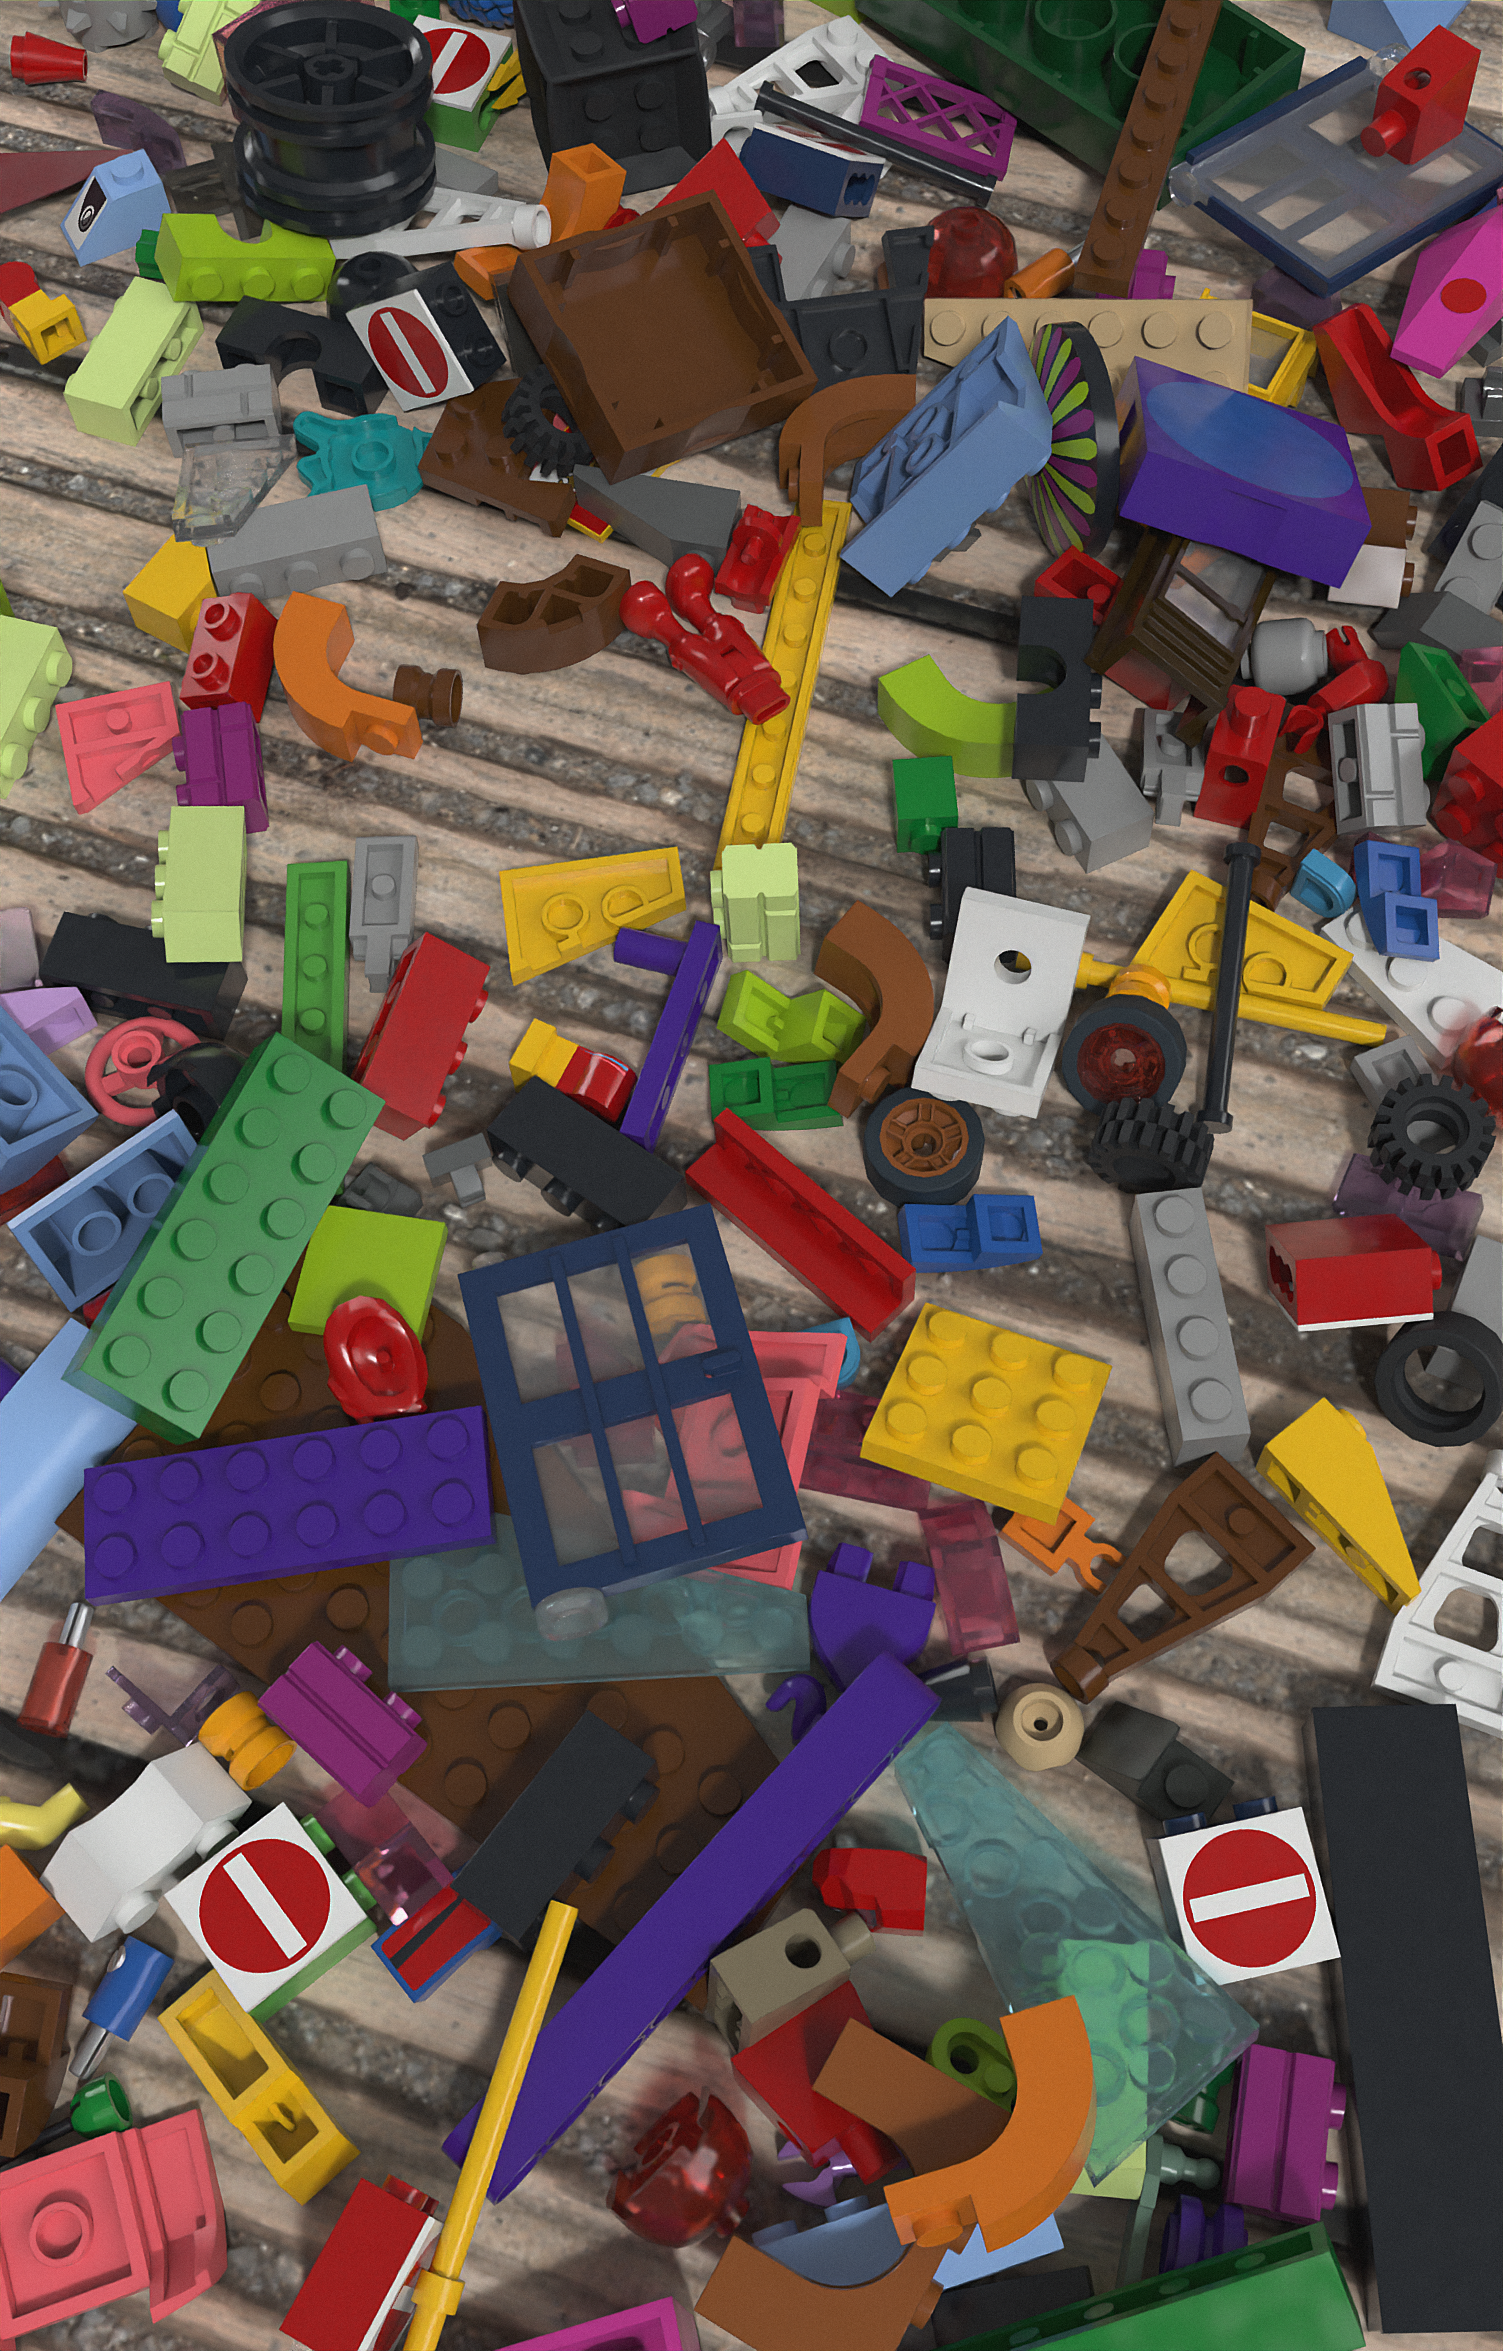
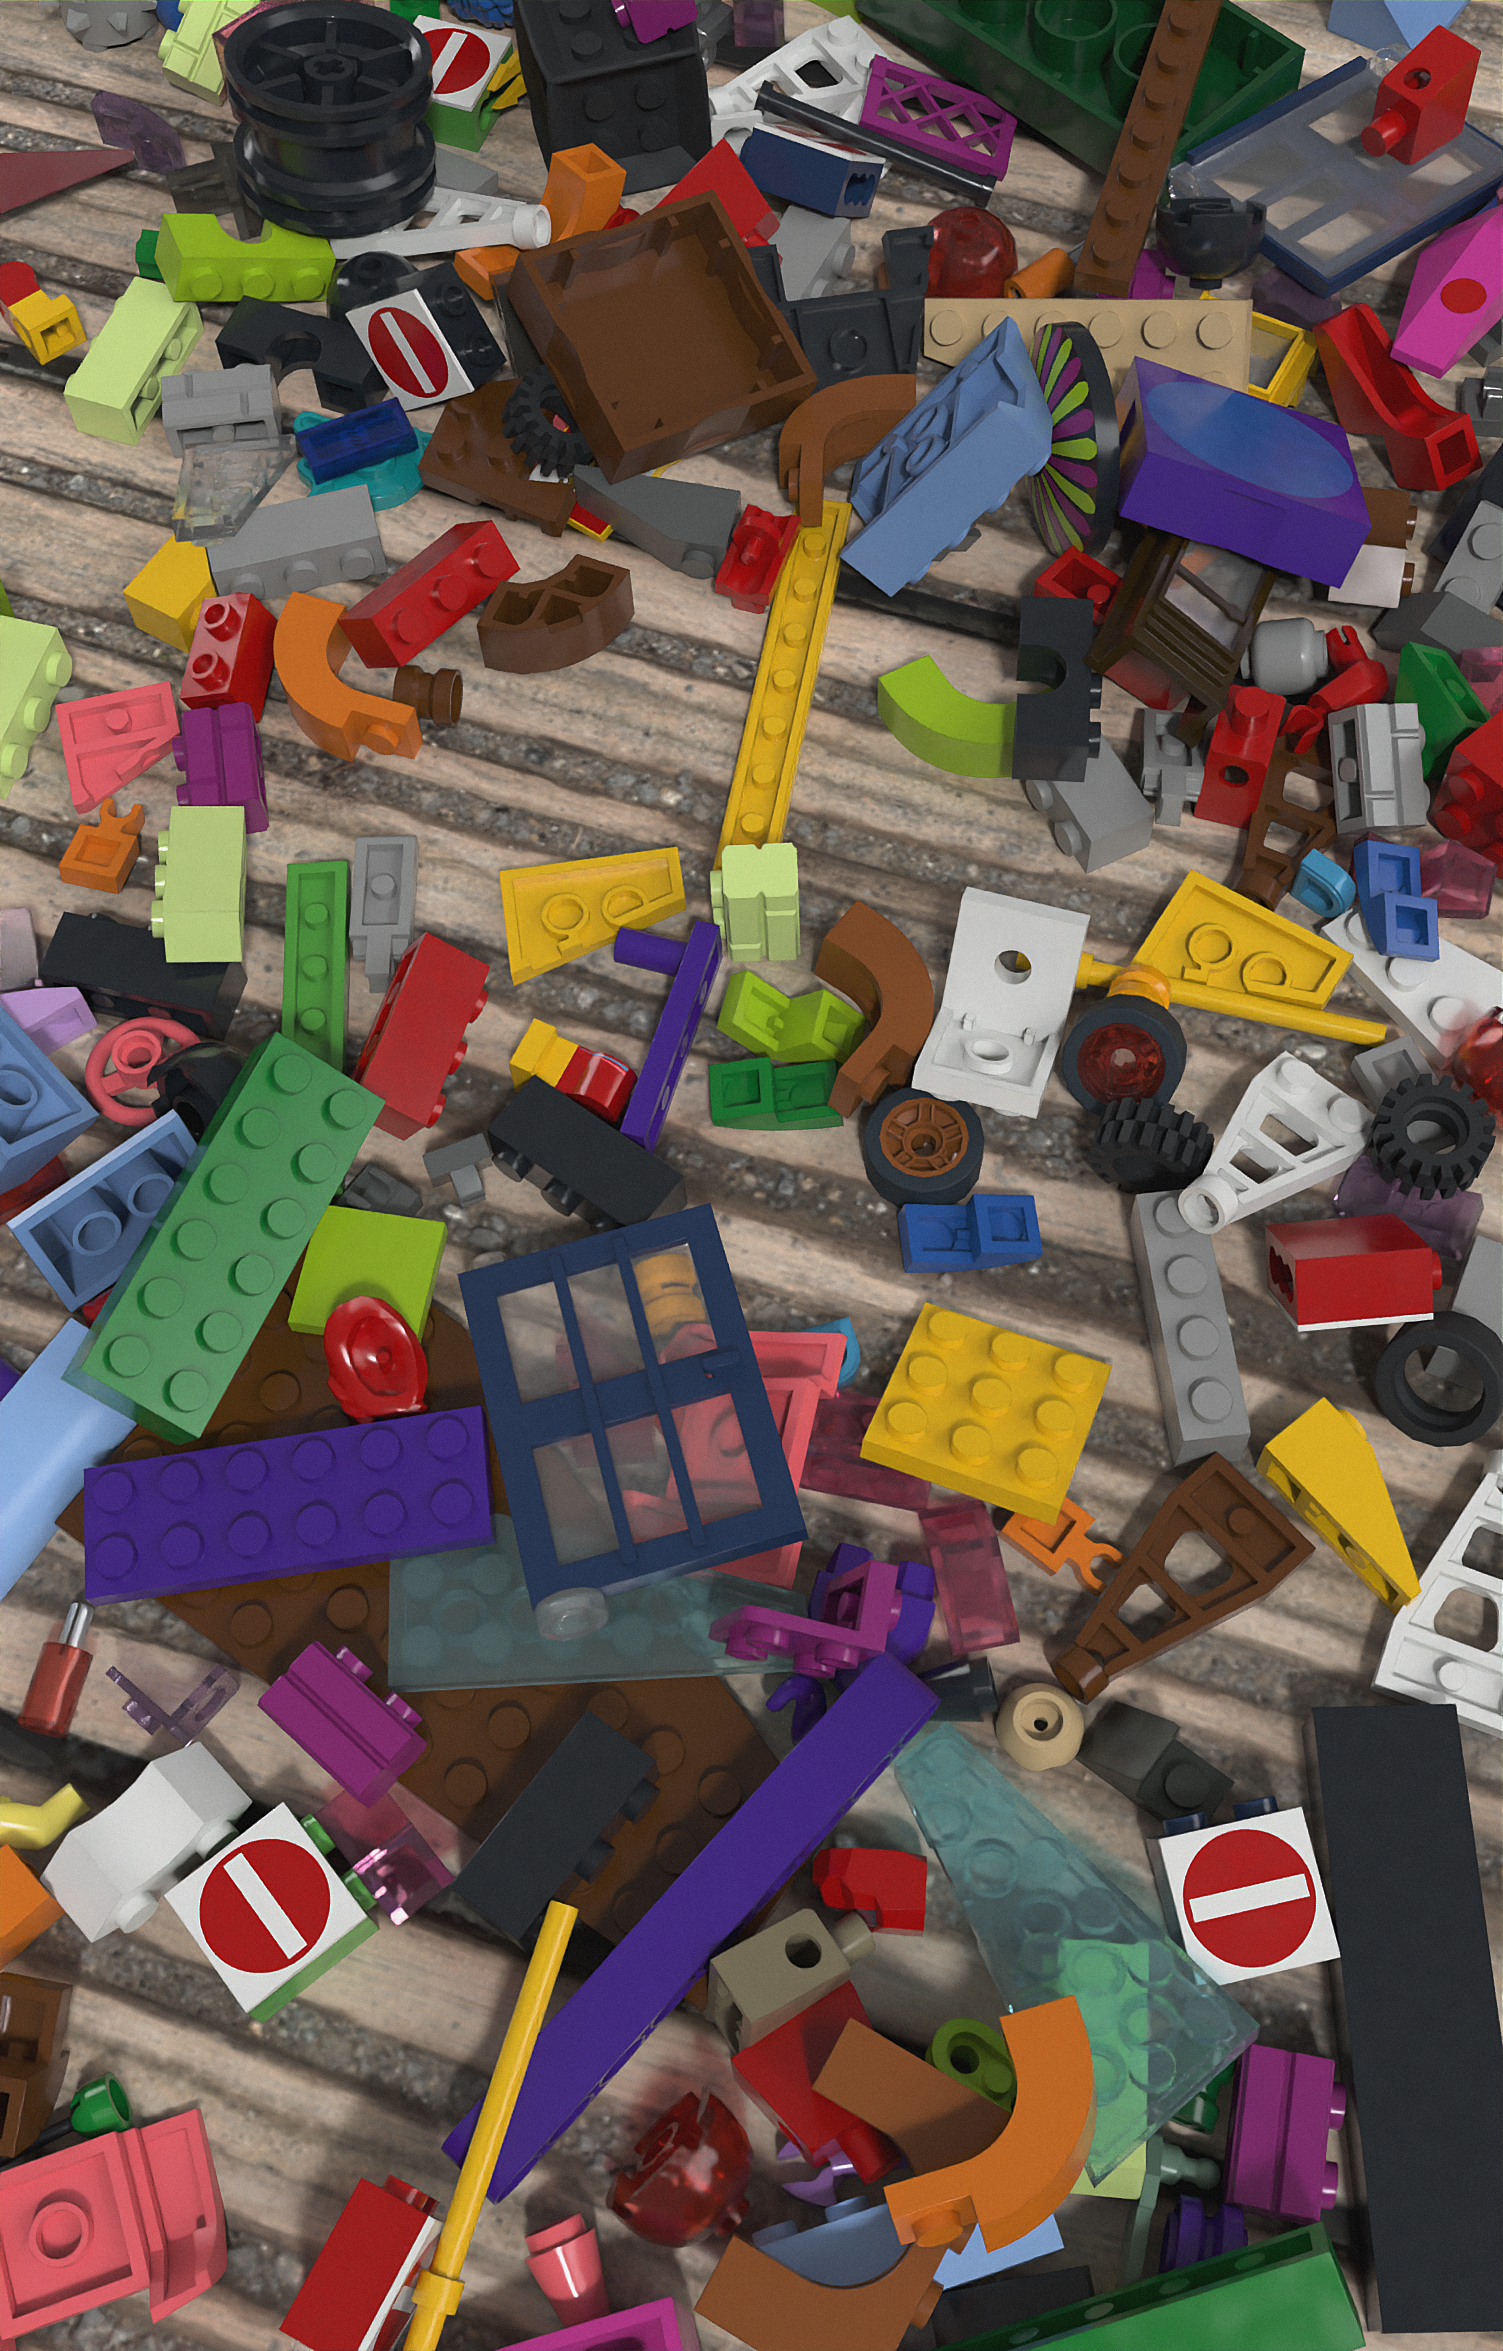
red cone [10,31,88,85] -> none
light blue slope [60,148,171,267] -> none
blue piece [68,1935,175,2081] -> none
yellow slope [157,1968,361,2206] -> none
light orange wheel [198,1691,297,1791] -> none
slope [371,1859,502,2003] -> none
red piece [619,553,791,725] -> none
red fence [685,1108,916,1343] -> none
green brick [891,756,958,855] -> none
black brick [928,827,1017,964] -> none
black bar [1194,842,1262,1134] -> none
none -> orange plate [58,797,145,895]
none -> clear blue tile [294,397,419,485]
none -> red brick [337,520,520,669]
none -> coral cone [524,2211,611,2328]
none -> magenta bracket [708,1559,902,1678]
none -> black cylinder [1155,197,1267,290]
none -> white plate [1178,1051,1376,1234]

